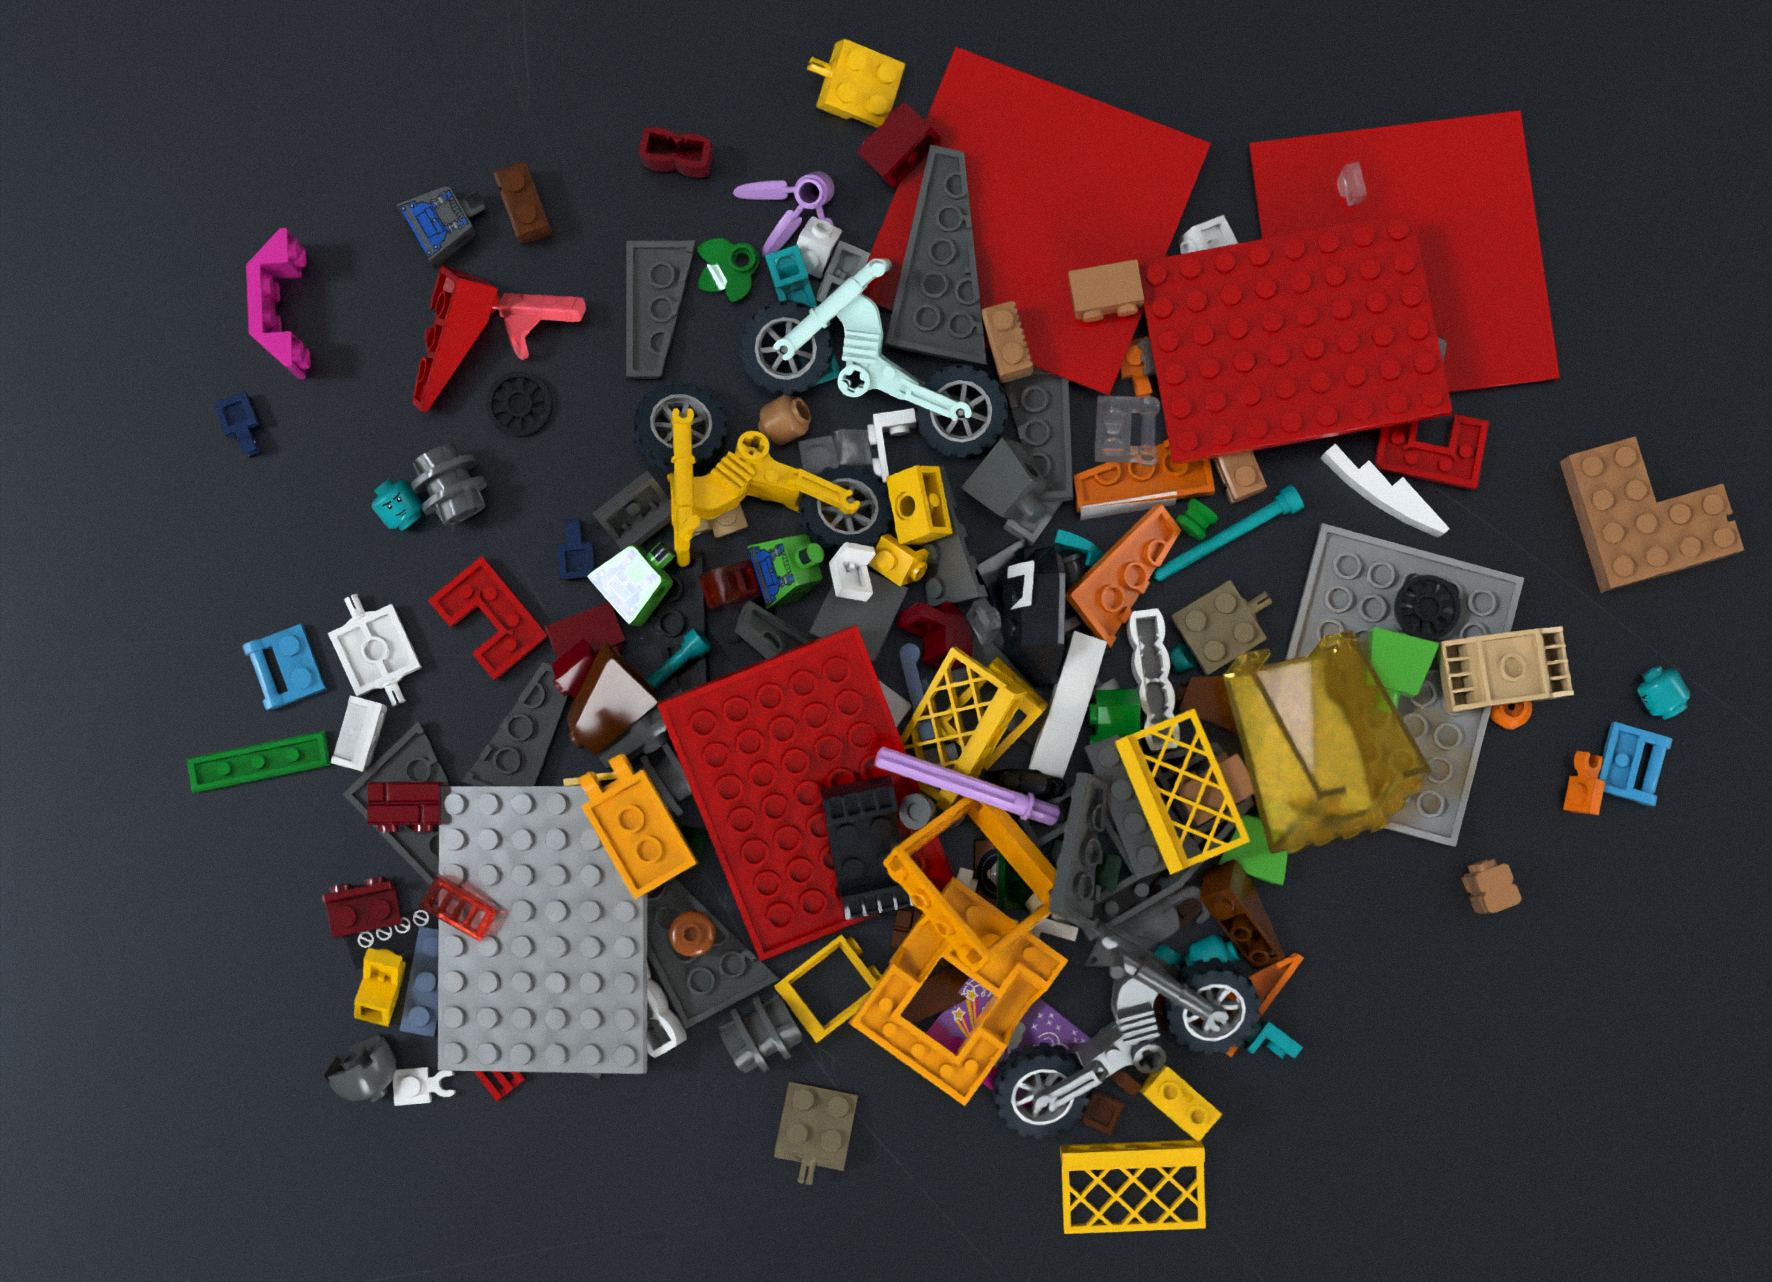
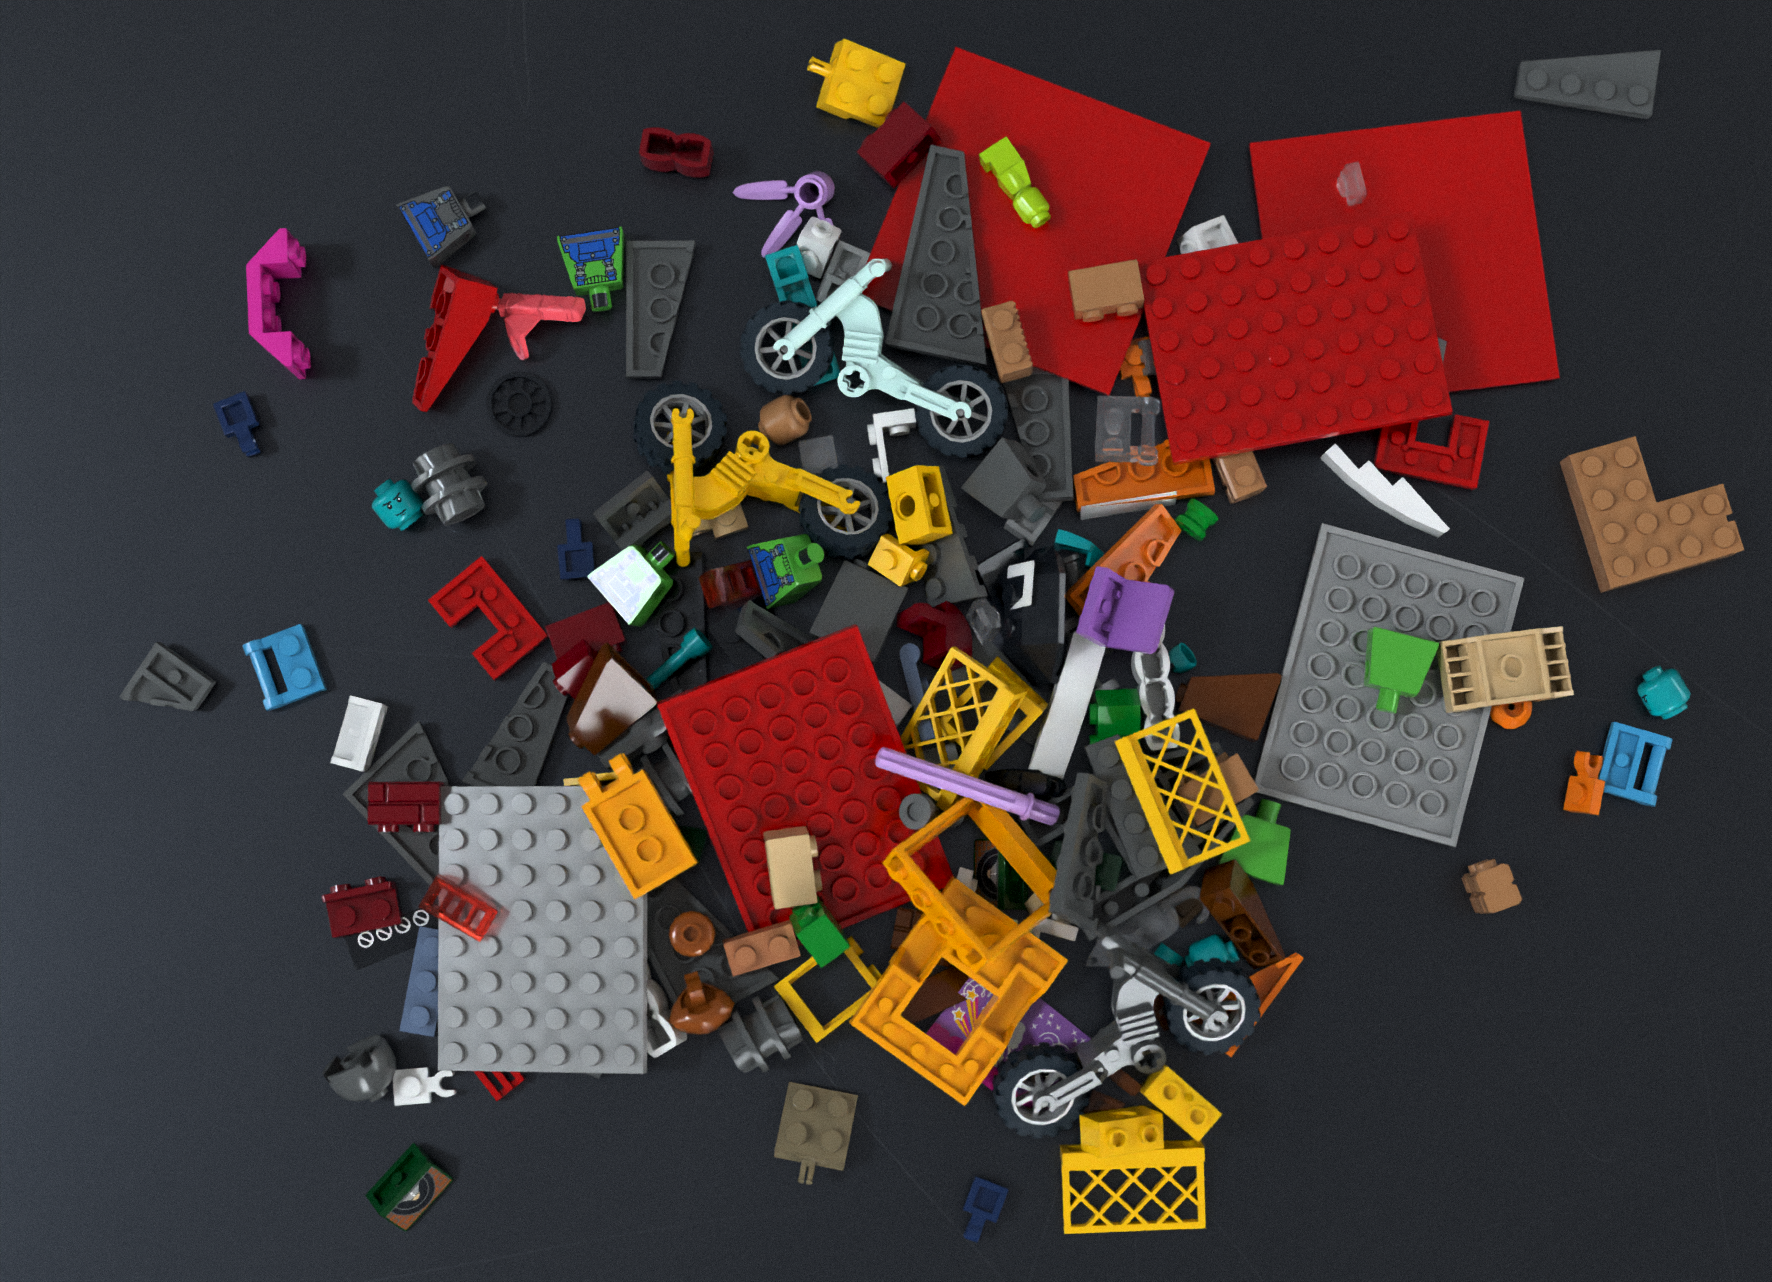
green tile [186,731,332,793] -> none
white plate [328,594,422,707] -> none
yellow brick [354,947,406,1027] -> none
reddish brown brick [493,162,553,245] -> none
green plate [696,238,760,303] -> none
black plate [819,775,915,920] -> none
white bracket [829,542,876,602] -> none
clear plate [833,429,872,467] -> none
teal piece [1152,484,1304,582] -> none
dark tan plate [1170,580,1272,676] -> none
clear yellow windscreen [1223,630,1432,854] -> none
teal bracket [1244,1020,1303,1059] -> none
black wheel [1394,575,1461,640] -> none
none -> dark grey wing [119,642,216,711]
none -> panel [365,1142,453,1231]
none -> torso [557,226,625,311]
none -> dark orange piece [669,971,735,1035]
none -> nougat plate [722,920,801,976]
none -> tan brick [763,826,822,909]
none -> green brick [789,896,850,968]
none -> dark blue plate [962,1176,1009,1243]
none -> lime piece [979,136,1051,229]
none -> medium lavender bracket [1076,566,1174,654]
none -> yellow brick [1080,1105,1164,1158]
none -> dark grey wing [1514,50,1661,119]

